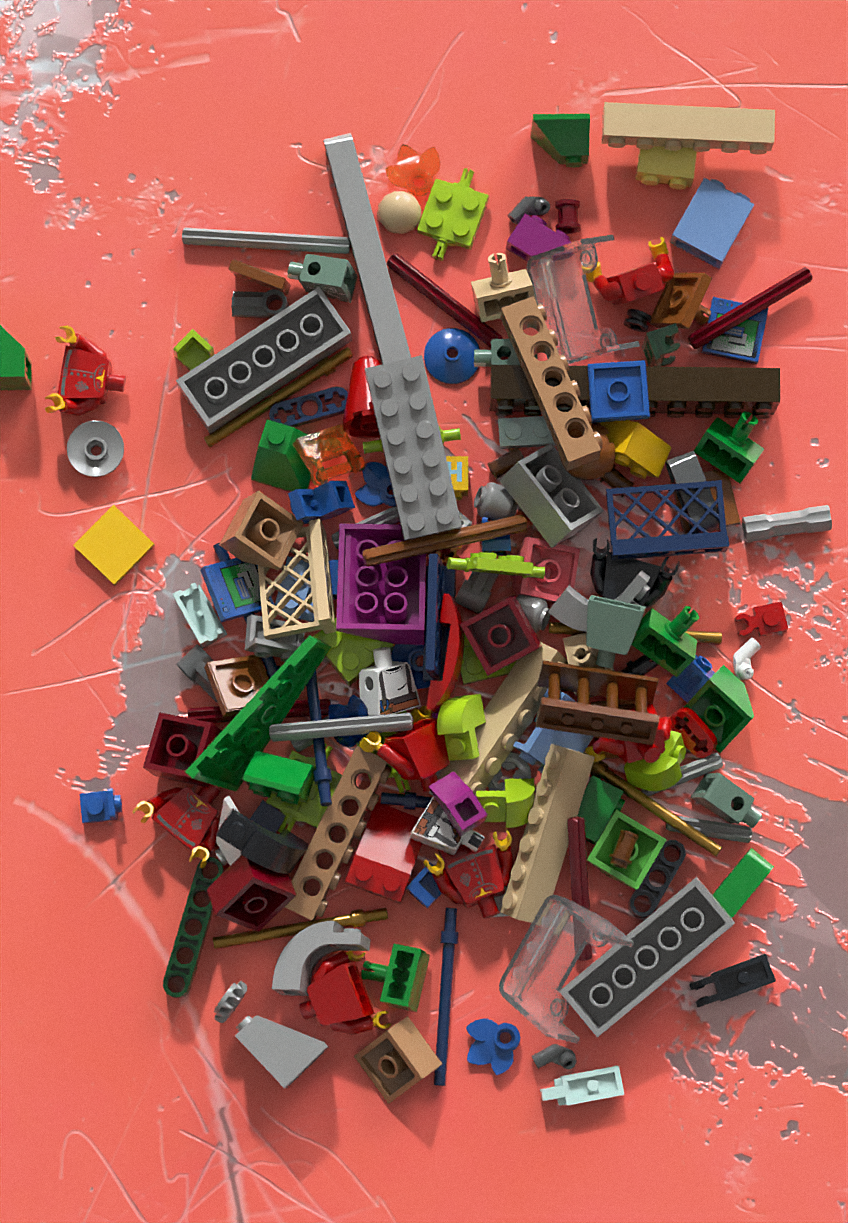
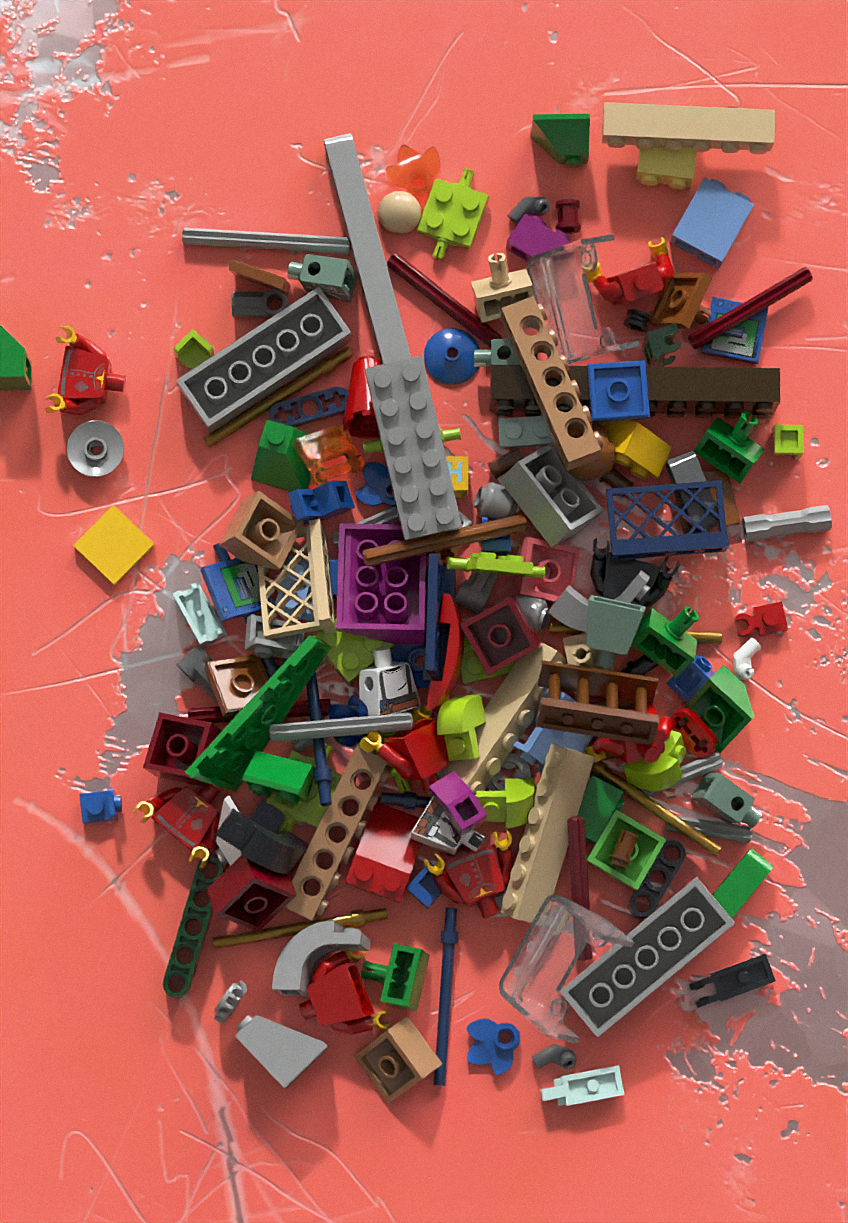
none -> lime panel [771,424,804,459]

